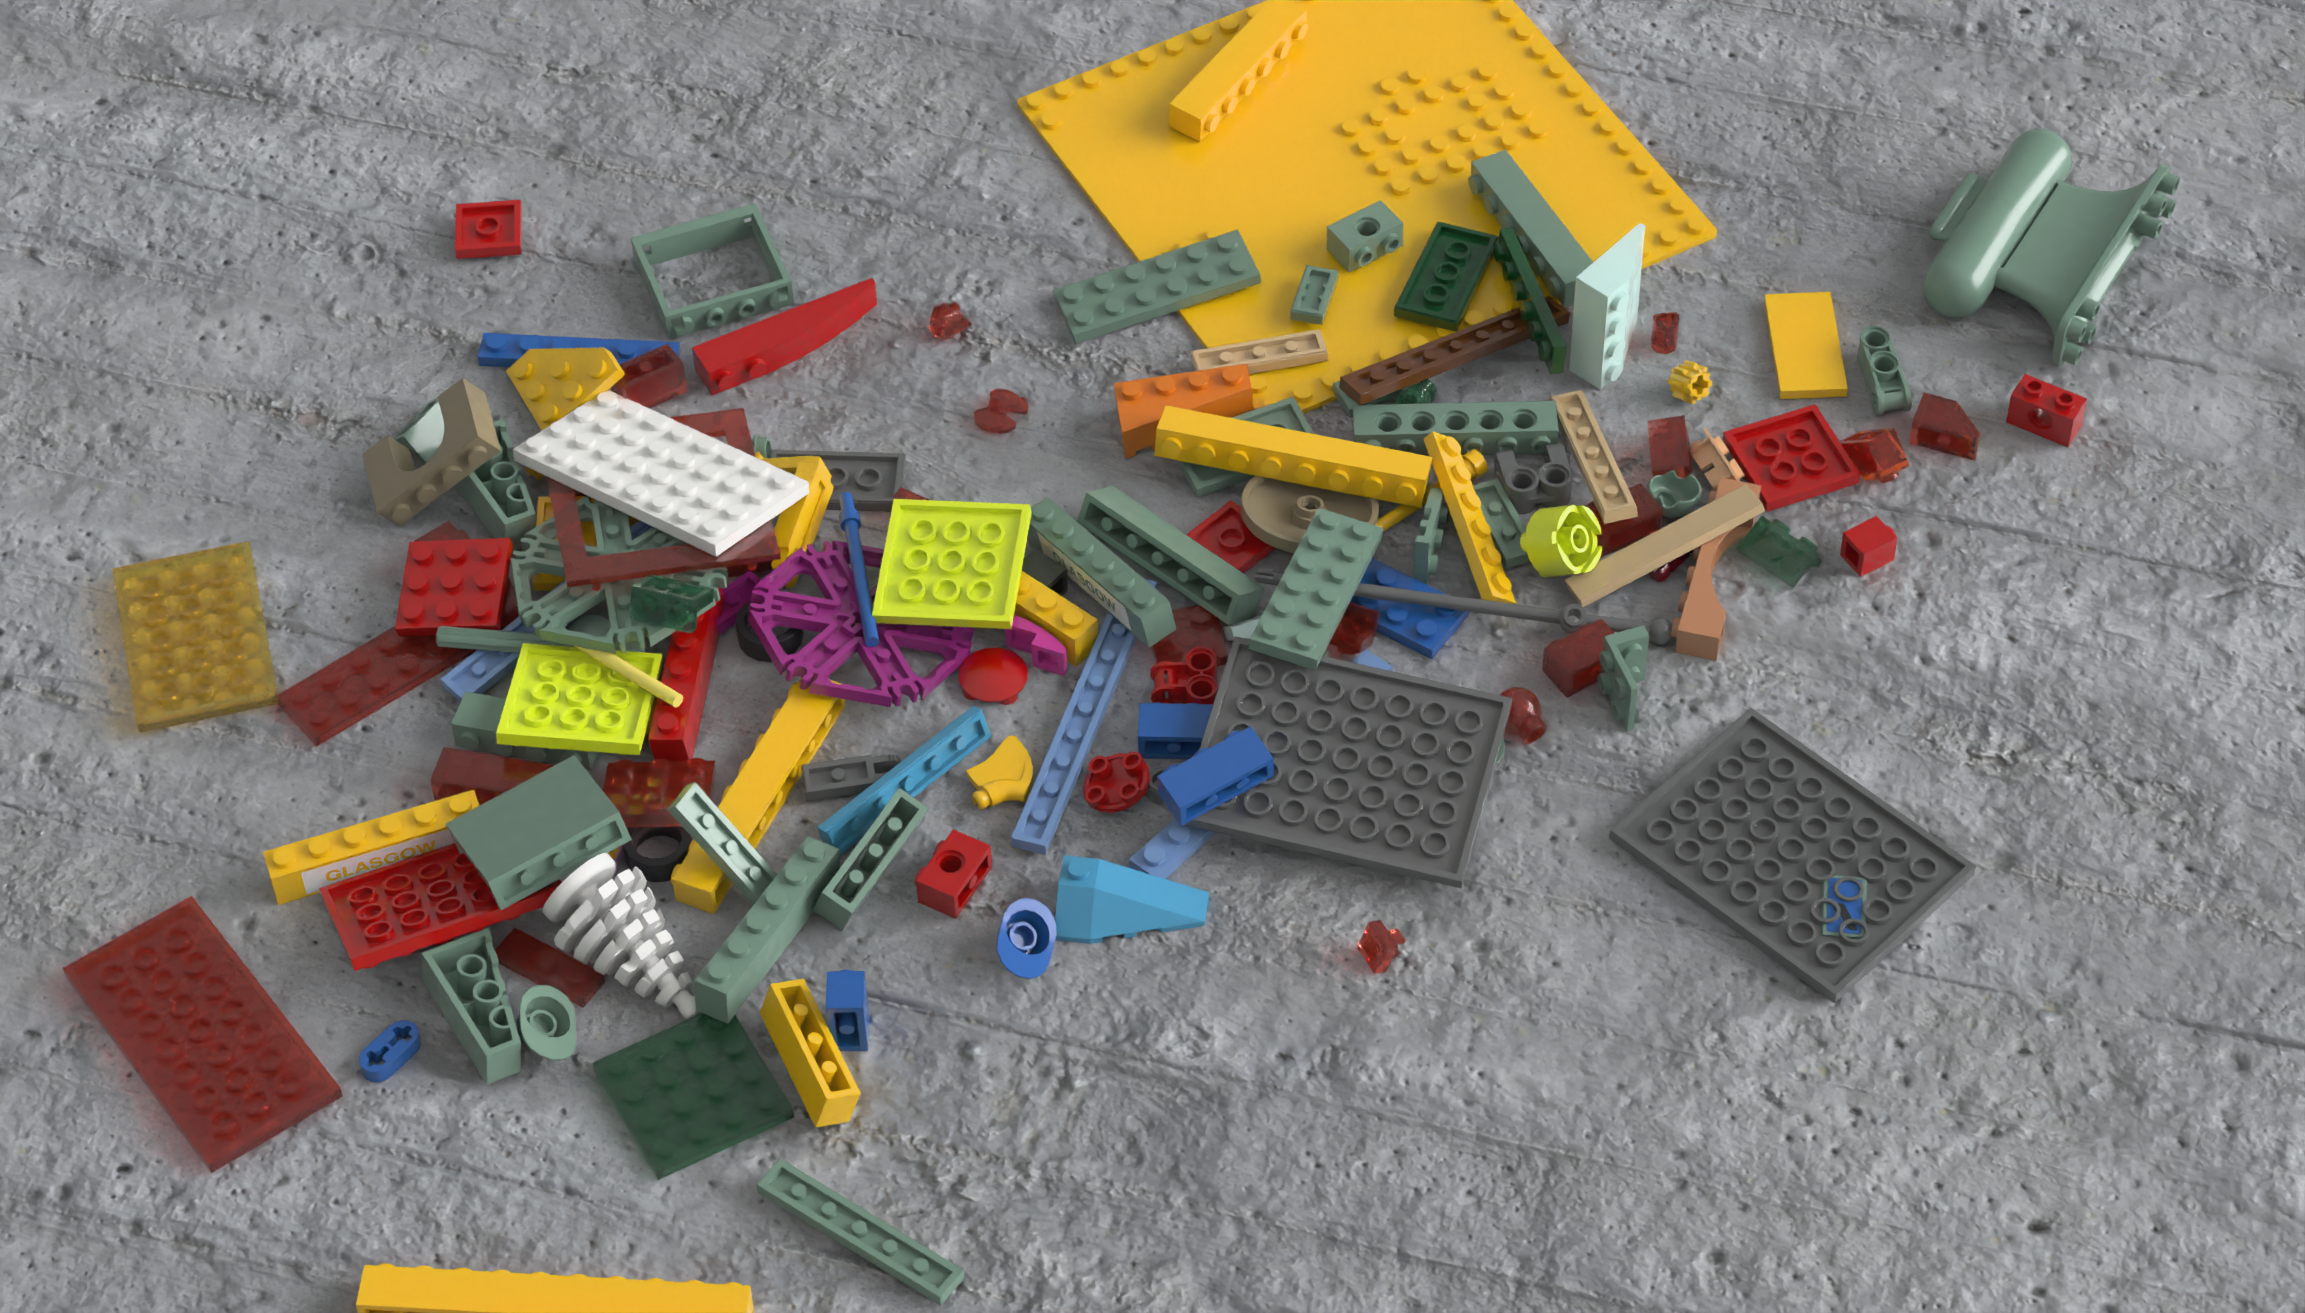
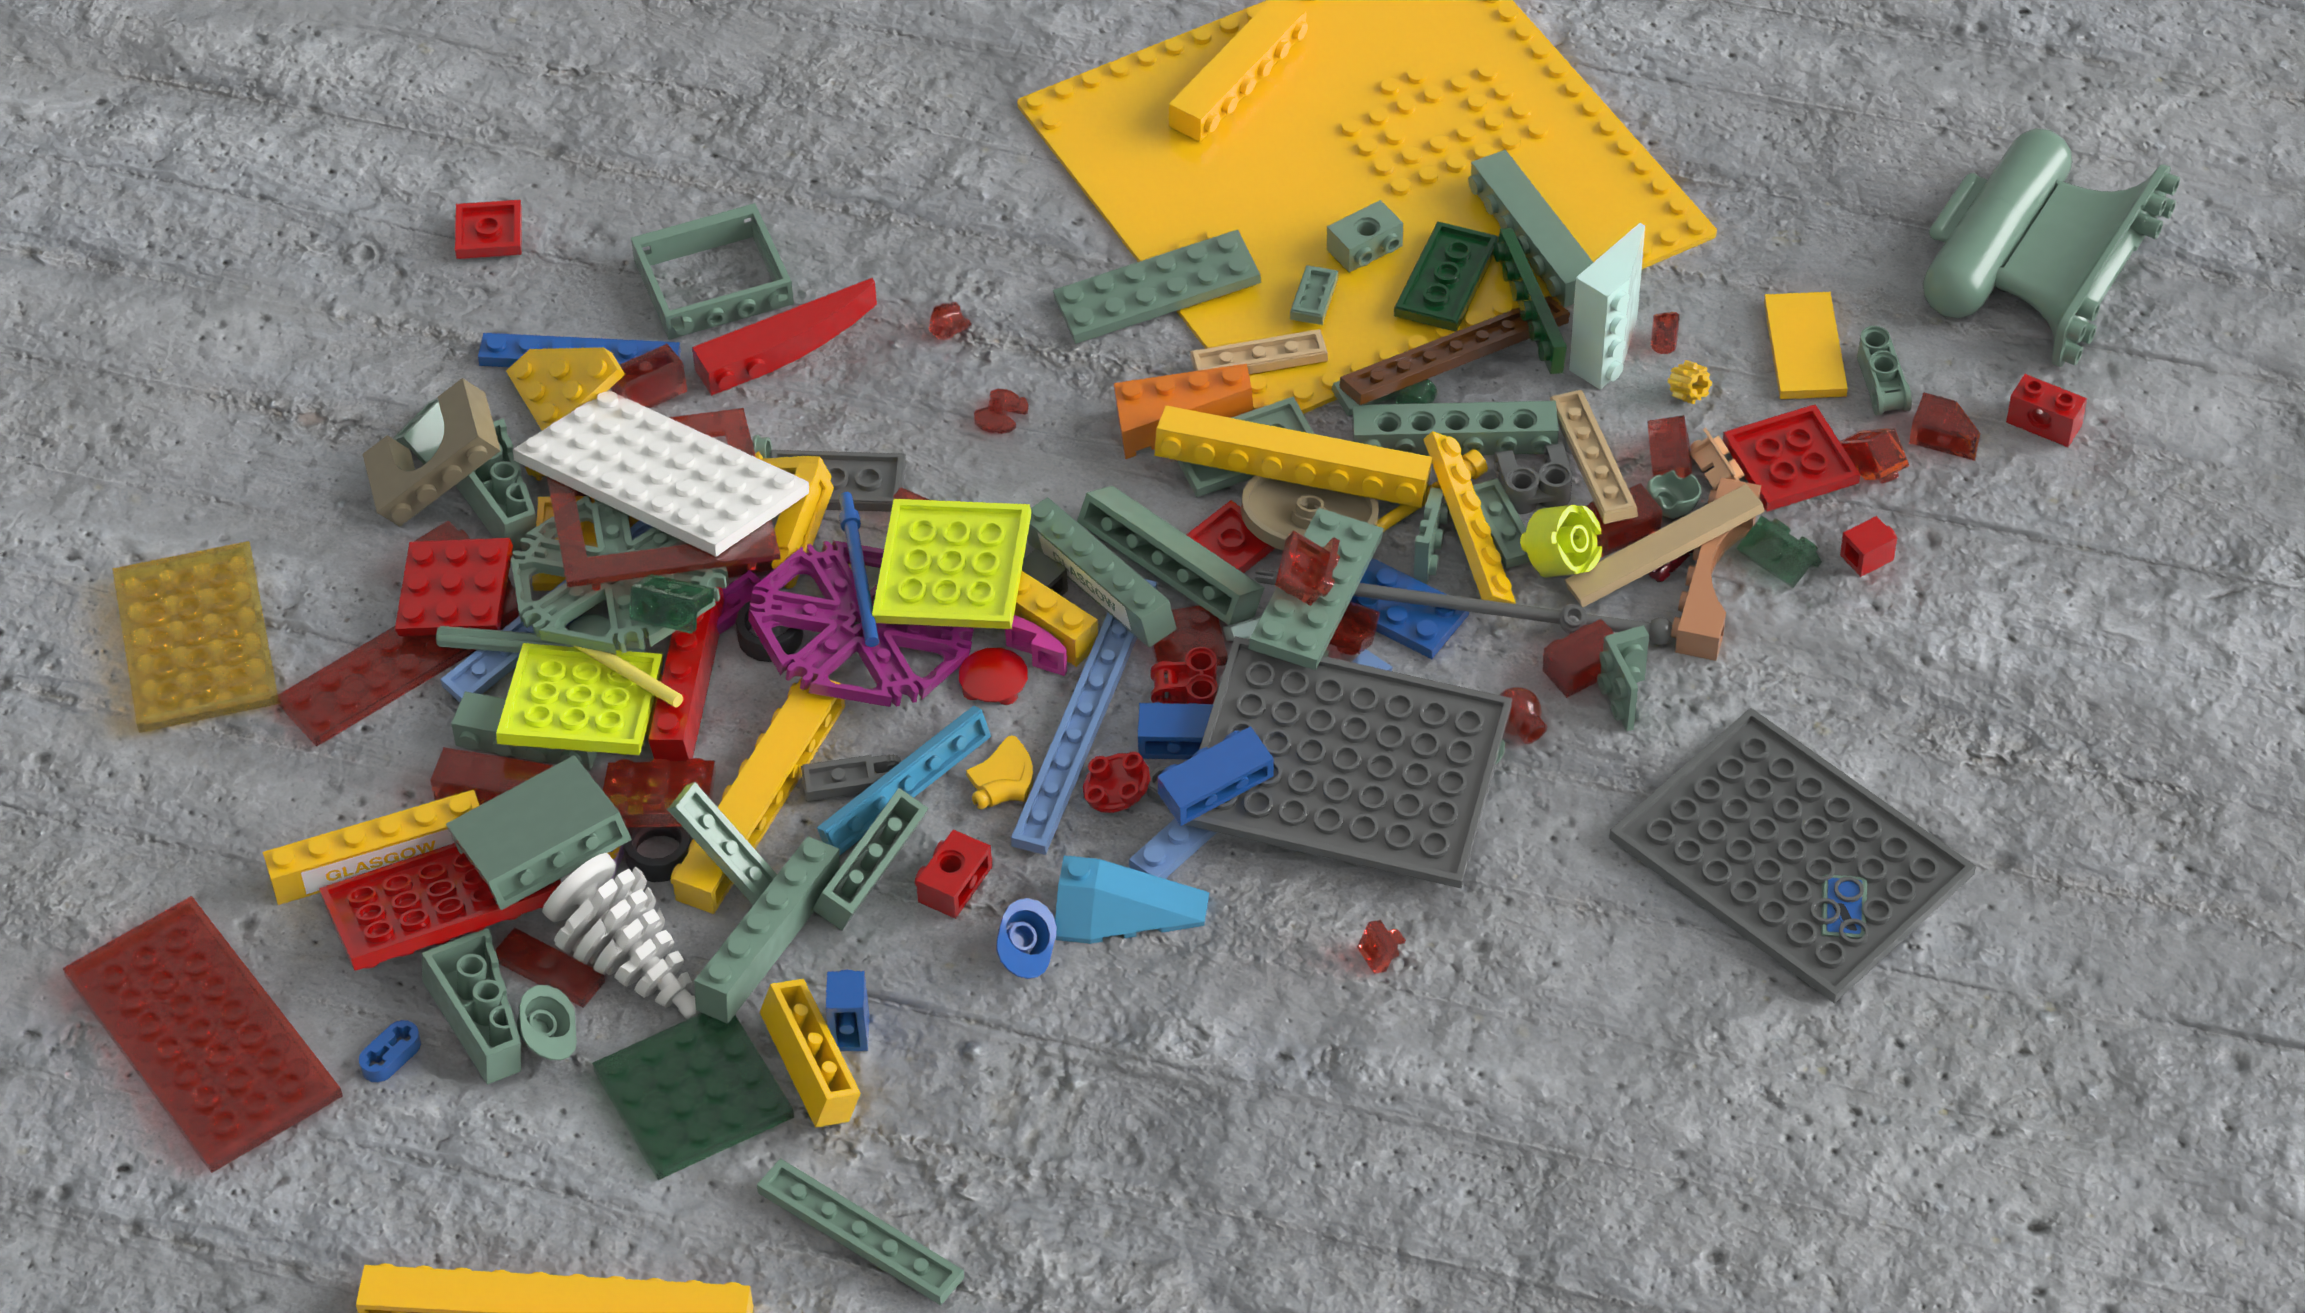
none -> clear red bracket [1275,531,1340,606]

